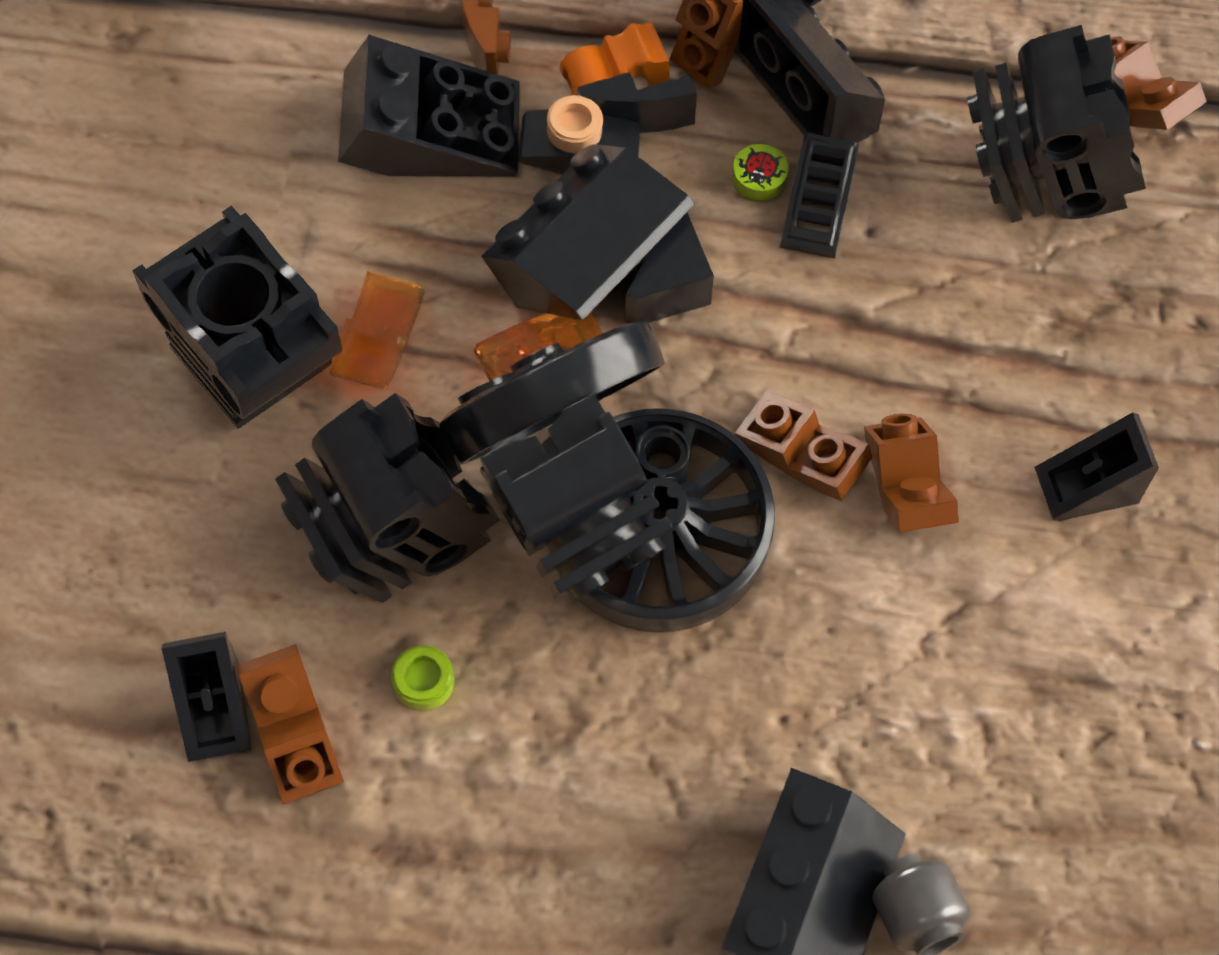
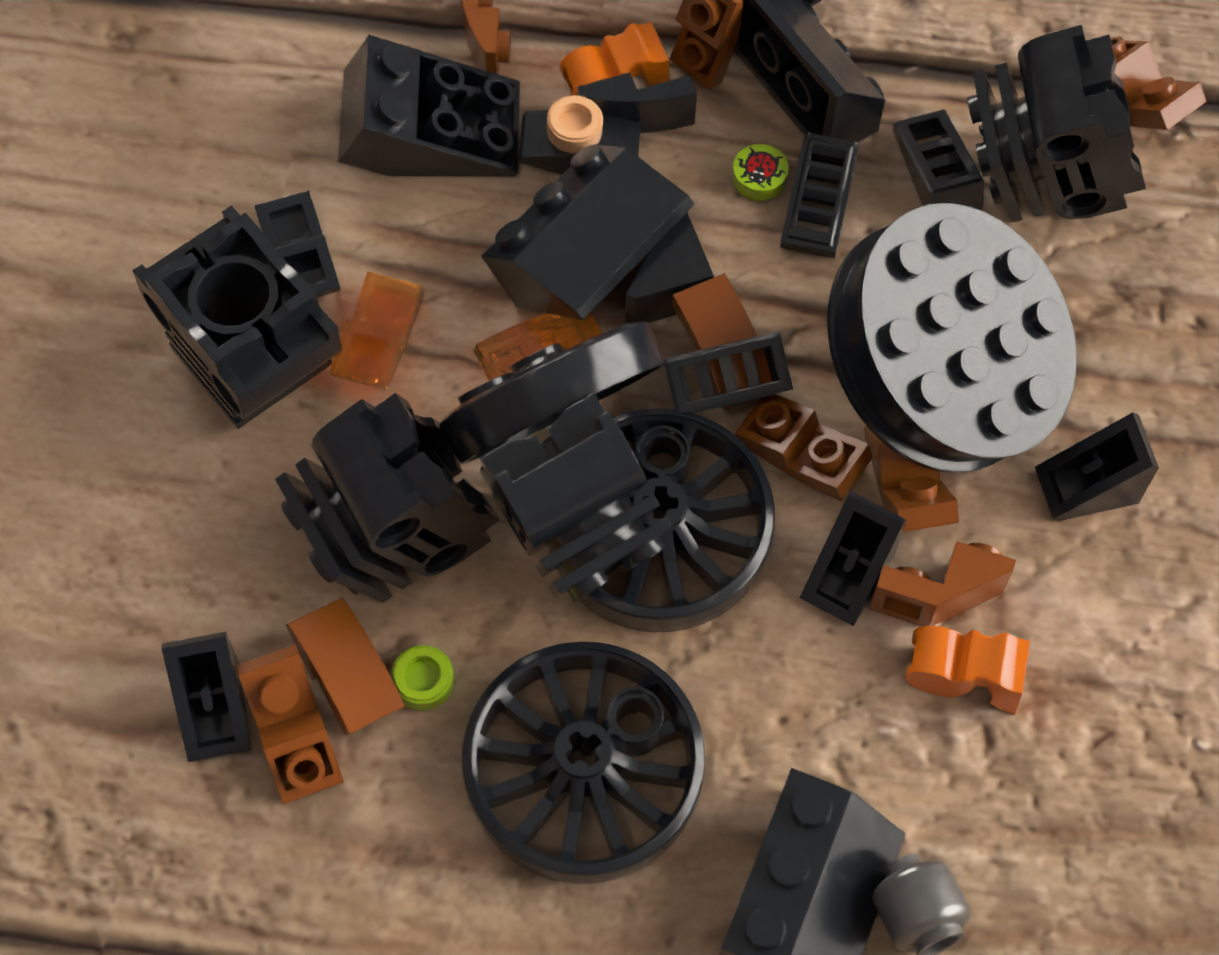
none -> black slope [254,190,341,297]
none -> dark orange slope [286,597,405,735]
none -> black piece [462,642,705,884]
none -> black slope [664,331,793,414]
none -> dark orange slope [672,273,772,409]
none -> black slope [799,491,906,626]
none -> wheel [827,203,1077,473]
none -> dark orange slope [869,541,1016,626]
none -> black slope [893,109,984,210]
none -> orange leg [905,626,1030,715]

